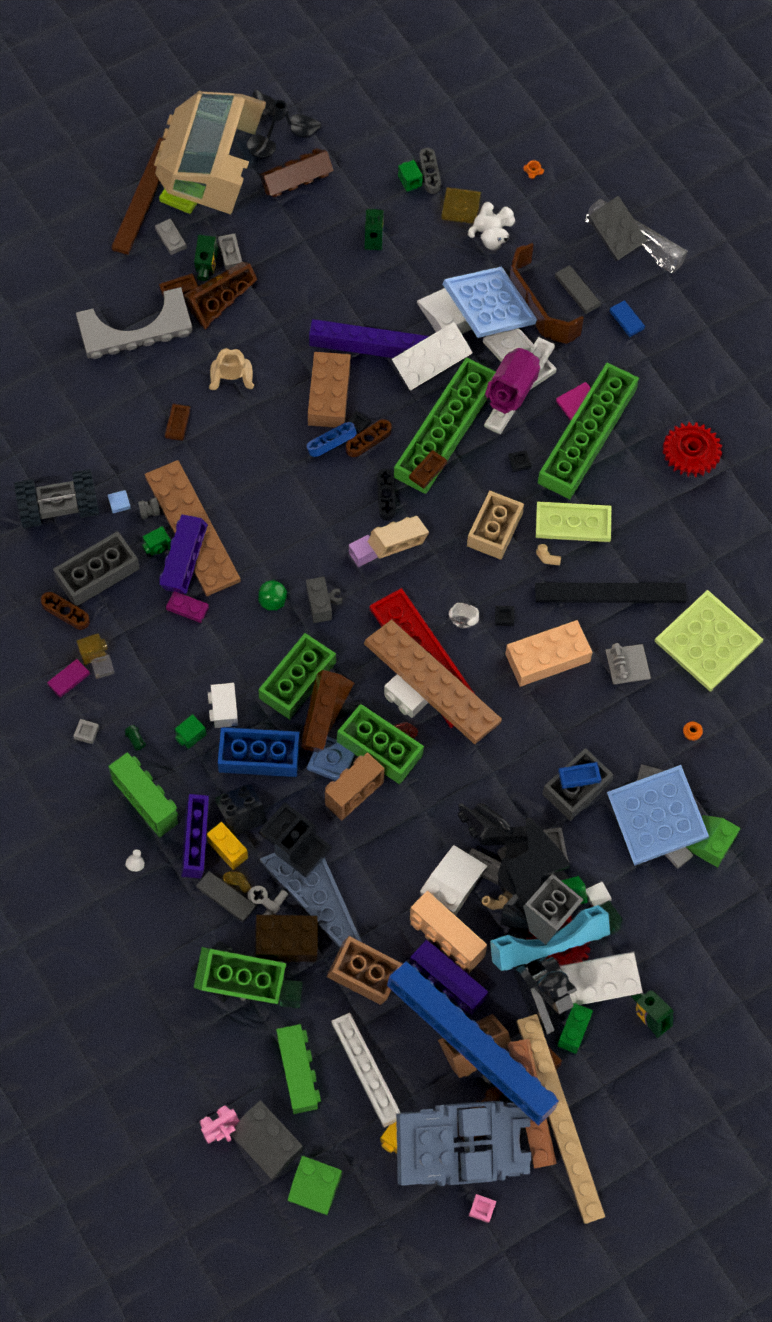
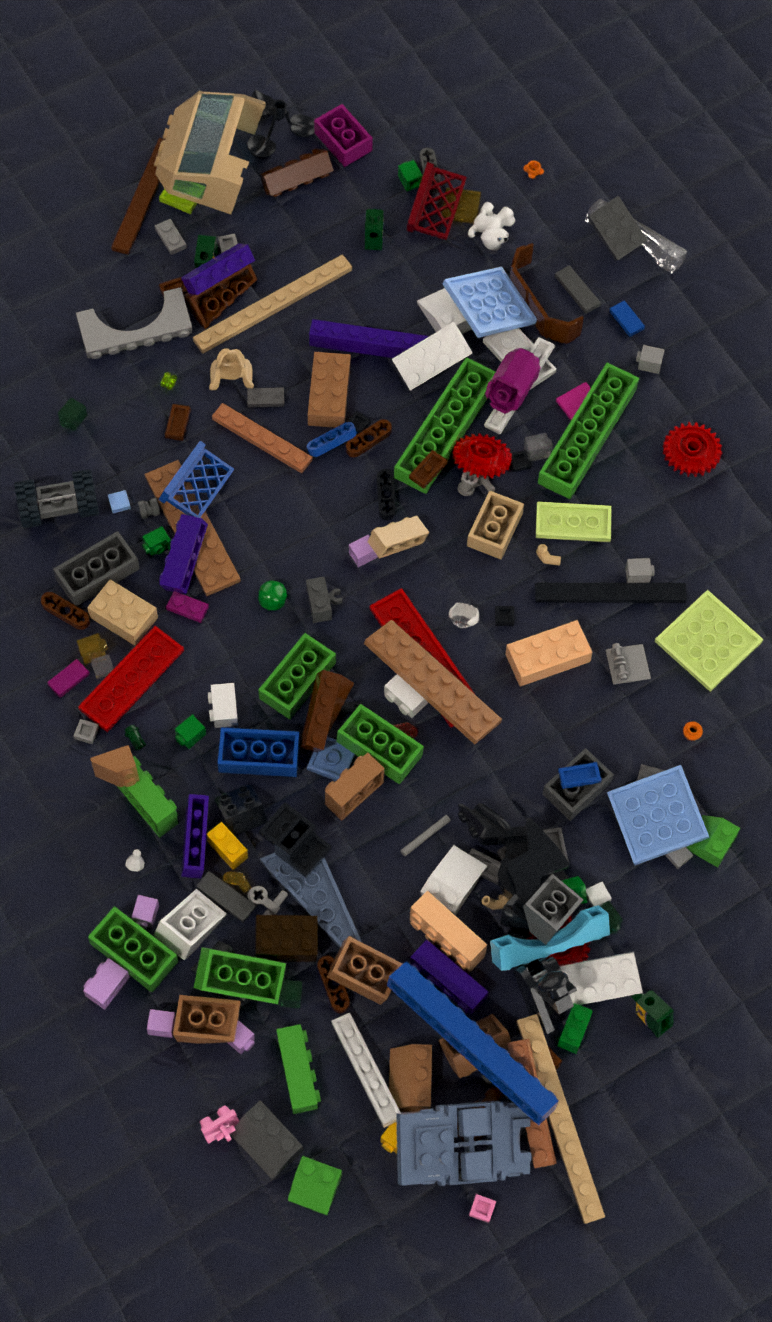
none -> clear green brick [58,397,88,431]
none -> red plate [78,626,184,732]
none -> lavender brick [83,958,130,1010]
none -> tan brick [87,580,158,646]
none -> bright green brick [88,906,178,992]
none -> medium nougat slope [90,745,140,787]
none -> lavender brick [132,895,159,929]
none -> lavender brick [147,1009,176,1038]
none -> white slope [154,889,227,960]
none -> blue fence [158,441,234,518]
none -> clear neon green bush [161,372,177,390]
none -> medium nougat slope [173,995,241,1044]
none -> dark purple brick [181,243,255,295]
none -> tan plate [193,254,352,354]
none -> nougat plate [212,403,312,473]
none -> lavender brick [227,1020,255,1054]
none -> flat silver tile [247,388,284,408]
none -> magenta brick [314,104,373,167]
none -> reddish brown beam [318,956,350,1013]
none -> medium nougat slope [389,1044,432,1112]
none -> light grey bar [400,815,451,856]
none -> dark red fence [406,162,467,240]
none -> red gear [453,433,512,479]
none -> light grey piece [458,471,495,496]
none -> clear brick [524,433,553,462]
none -> light grey brick [625,558,654,583]
none -> light grey brick [636,345,665,374]

